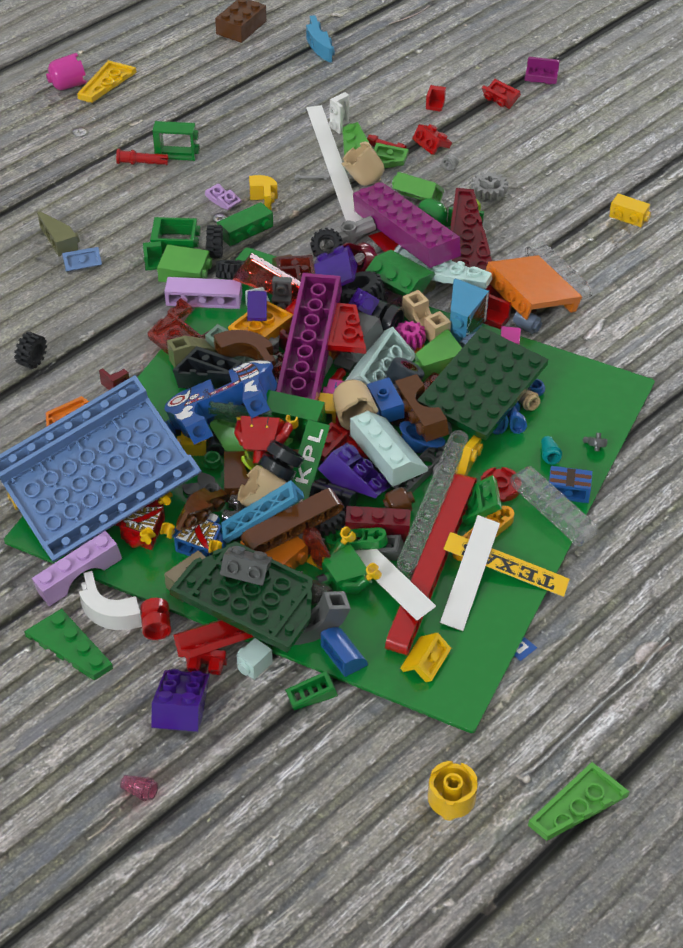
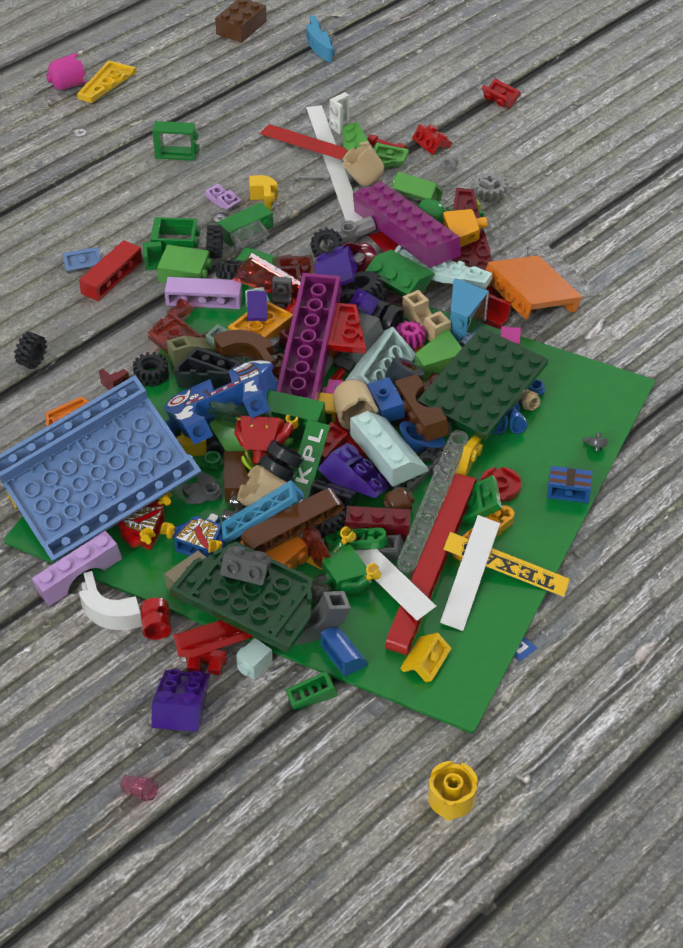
green wing [24,608,113,681] -> none
olive slope [37,211,80,256] -> none
red pin [116,149,168,165] -> none
reddish brown slope [176,488,228,531] -> none
red panel [426,85,446,112] -> none
clear beam [511,466,598,546] -> none
sand blue brick [513,312,542,334] -> none
magenta bracket [525,57,560,84] -> none
bright green wing [528,762,630,841] -> none
teal cone [541,436,562,465] -> none
yellow brick [609,193,651,227] -> none
none -> red brick [79,240,142,302]
none -> black tyre [133,352,169,387]
none -> clear slope [230,220,269,253]
none -> red sticker [259,124,348,160]
none -> light orange torso [443,209,488,247]

